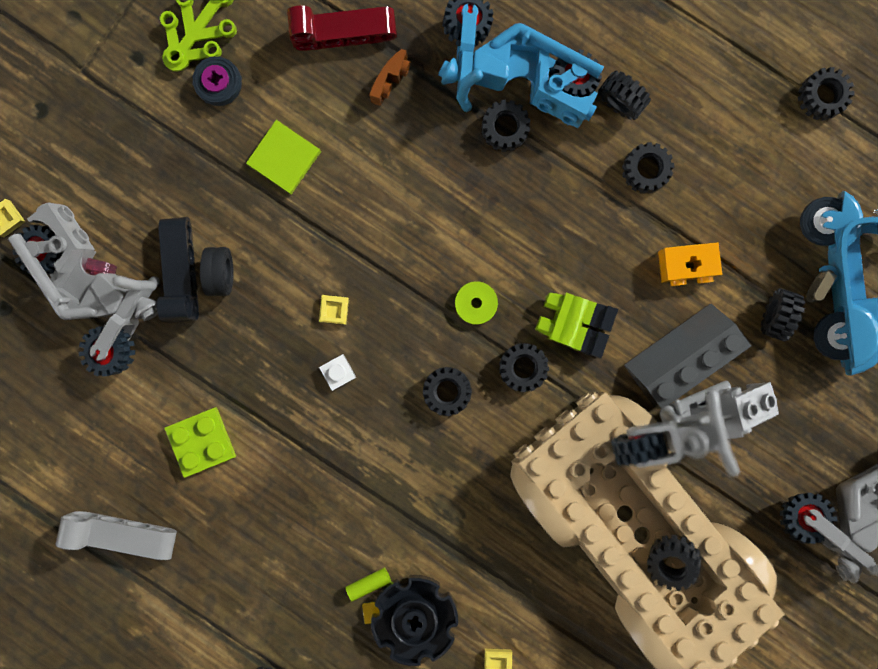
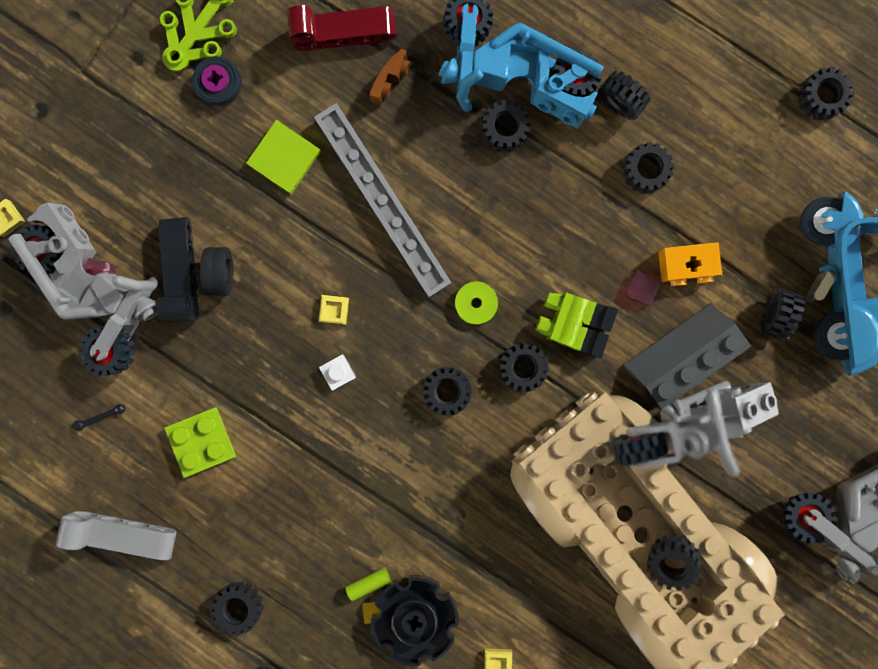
none -> black hinge [72,404,126,431]
none -> black tyre [211,582,263,636]
none -> light grey plate [314,103,452,298]
none -> clear pink tile [624,271,661,306]

